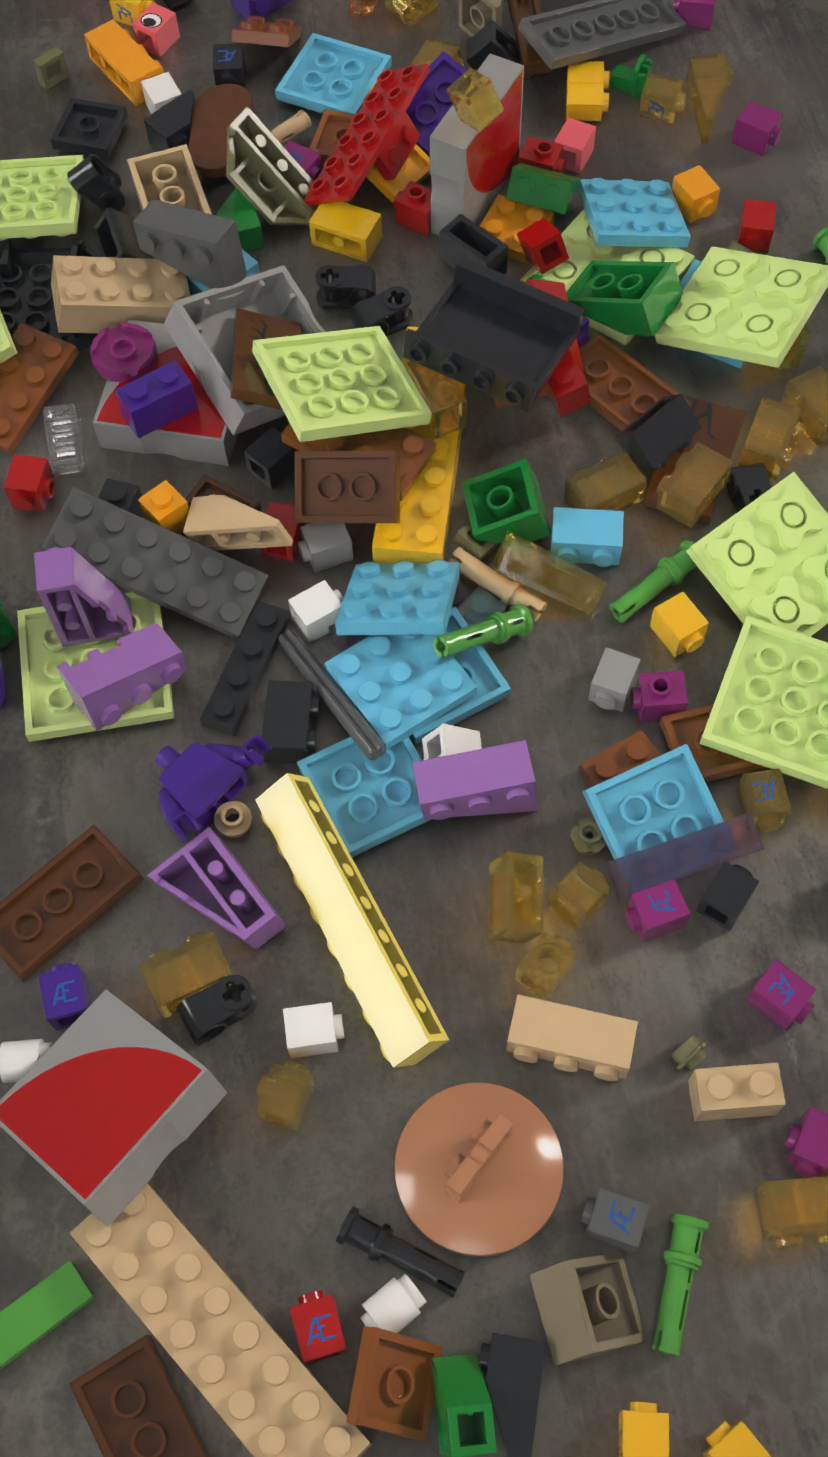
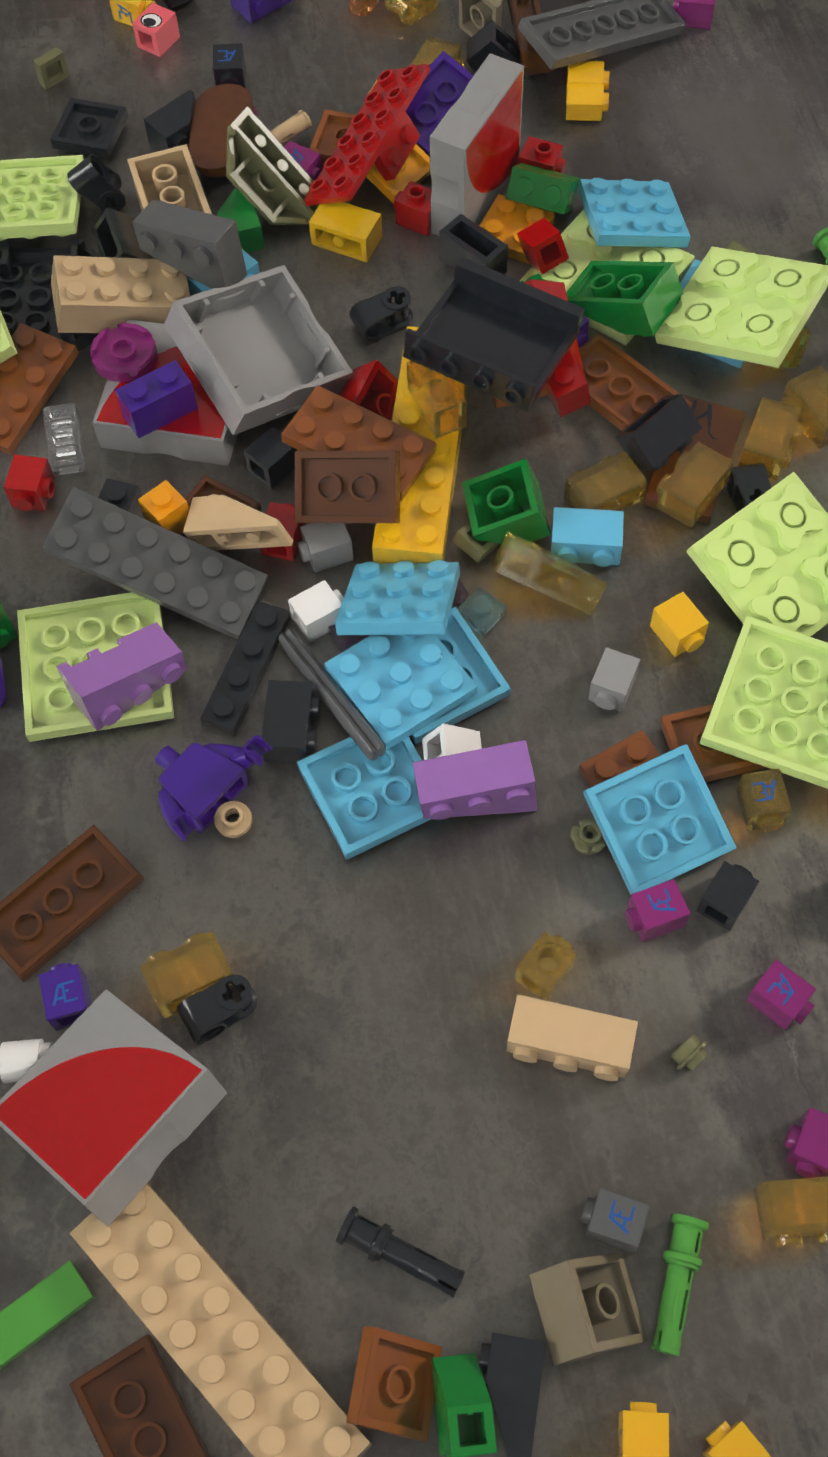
medium lavender wedge [33,547,134,647] -> none
light orange brick [84,19,164,106] -> none
white brick [141,72,182,114] -> none
medium lavender wedge [147,827,287,950] -> none
reddish brown tile [230,308,301,410] -> none
dark orange plate [231,16,301,47] -> none
yellowish green piece [252,326,432,442] -> none
light yellow brick [255,773,449,1068] -> none
clear yellow brick [256,1061,315,1131] -> none
medium azure plate [275,33,392,114] -> none
white brick [283,1002,345,1059] -> none
red brick [290,1290,349,1366] -> none
black piece [315,265,376,309] -> none
white brick [360,1274,427,1333] -> none
nougat bracket [395,1083,563,1257] -> none
bright green pin [433,604,534,657] -> none
clear yellow brick [446,68,504,132] -> none
tan pin [449,547,547,622] -> none
clear yellow brick [488,852,543,944] -> none
clear yellow brick [547,862,610,932] -> none
coral brick [554,118,596,174] -> none
clear purple tile [606,812,765,899] -> none
bright green pin [609,540,698,623] -> none
green piece [610,54,663,98] -> none
magenta brick [630,671,688,723] -> none
clear yellow brick [639,72,687,124] -> none
light orange brick [672,165,720,223] -> none
clear yellow slope [686,53,734,144] -> none
tan brick [688,1063,786,1122] -> none
magenta brick [732,101,783,157] -> none
red brick [738,199,776,253] -> none

